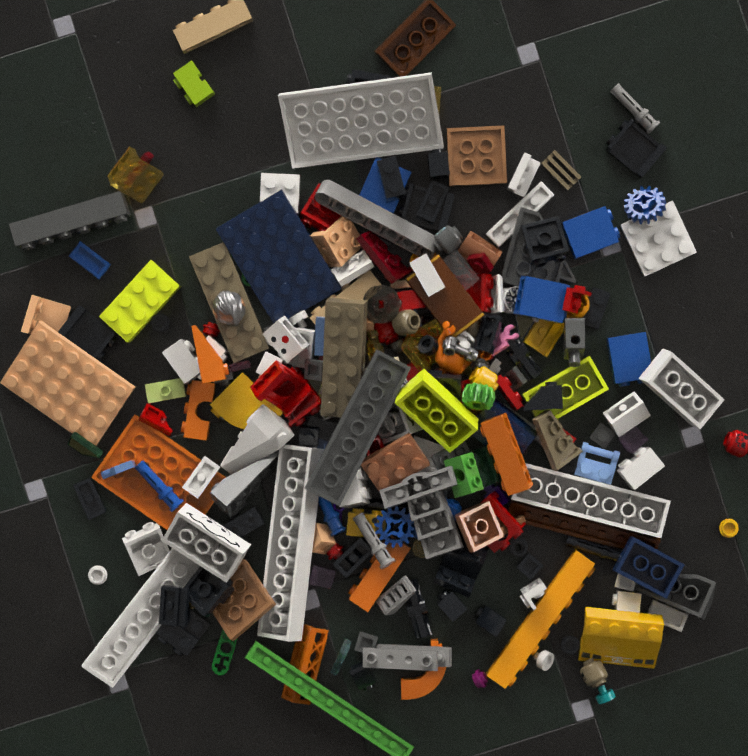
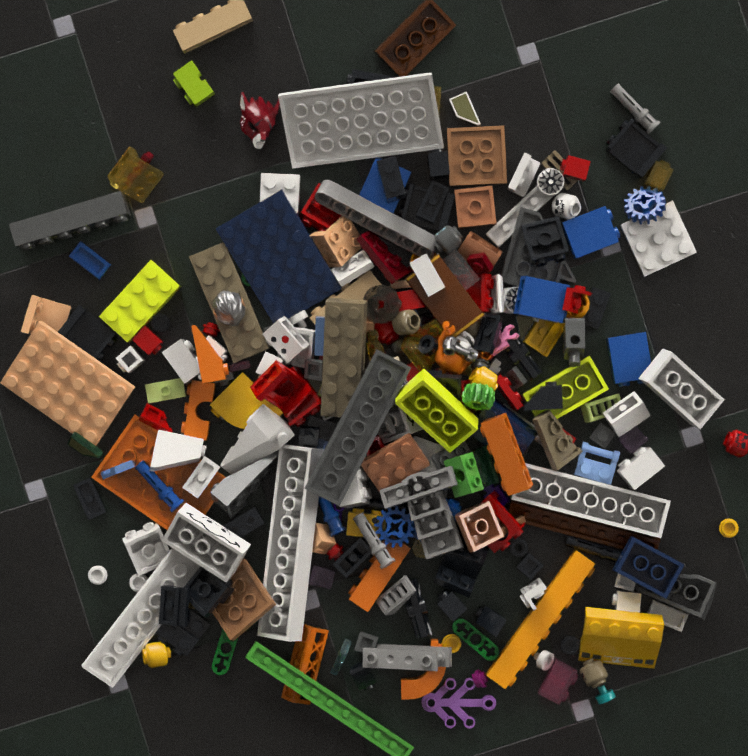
none -> white brick [116,346,145,373]
none -> white plate [129,573,148,592]
none -> red brick [132,326,163,356]
none -> yellow head [142,641,171,668]
none -> white slope [150,430,206,472]
none -> dark red piece [240,92,280,149]
none -> medium lavender plant [421,677,496,729]
none -> yellow plate [442,634,461,653]
none -> olive tile [449,91,481,126]
none -> green beam [452,618,499,661]
none -> nougat plate [454,186,497,229]
none -> white wheel [537,168,564,196]
none -> clear pink brick [538,658,578,705]
none -> white head [552,193,581,220]
none -> red brick [560,155,591,182]
none -> yellowish green slope [580,393,621,423]
none -> clear yellow brick [644,160,674,192]

